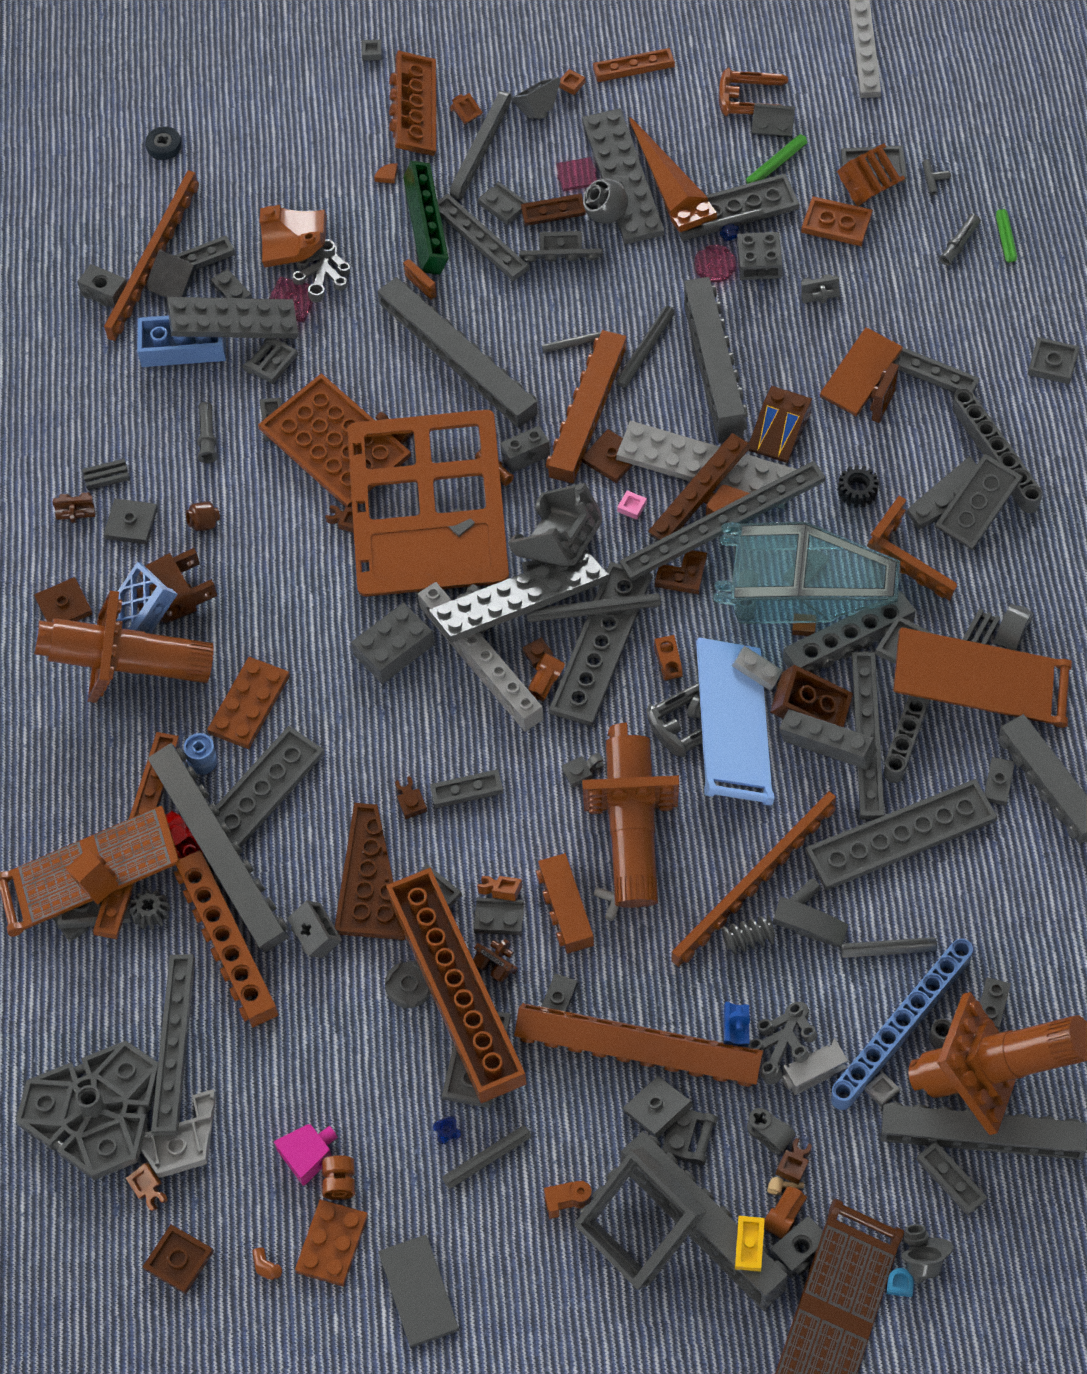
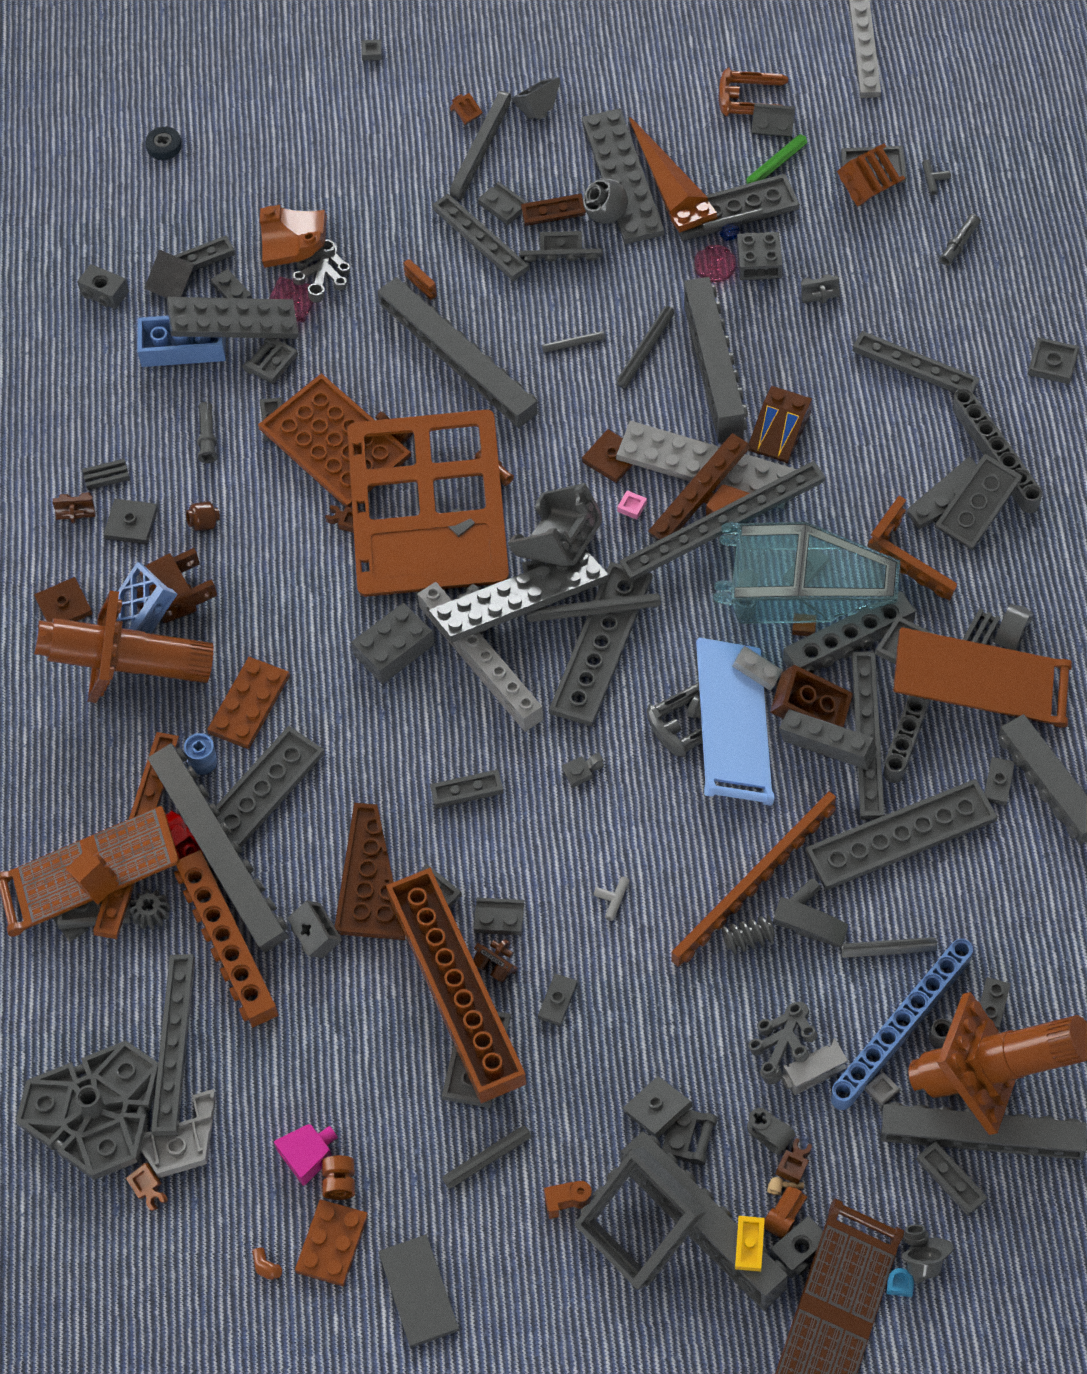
dark orange plate [104,170,199,341] -> none
reddish brown plate [142,1224,214,1295] -> none
dark orange tile [374,163,398,184] -> none
dark grey tile [385,961,431,1008] -> none
dark orange plate [389,51,436,156] -> none
reddish brown plate [395,776,427,819] -> none
dark green brick [403,161,449,275] -> none
clear blue plate [433,1116,461,1144] -> none
dark orange plate [477,876,522,901] -> none
dark grey brick [500,426,550,473] -> none
dark orange brick [514,1003,763,1087] -> none
reddish brown plate [522,637,553,668] -> none
dark orange piece [528,652,565,701] -> none
dark orange brick [535,853,594,954] -> none
dark orange brick [546,330,627,484] -> none
clear pink piece [556,157,597,191] -> none
dark orange plate [559,69,586,95] -> none
dark orange piece [582,723,679,908] -> none
dark orange tile [593,48,675,82] -> none
dark orange leg [654,635,683,681] -> none
reddish brown plate [655,550,707,595] -> none
blue hips [724,1002,750,1047] -> none
dark orange plate [801,196,873,247] -> none
dark orange tile [820,327,903,417] -> none
black tyre [838,465,879,508] -> none
reddish brown plate [870,363,899,423] -> none
bright green axle [996,209,1017,263] -> none

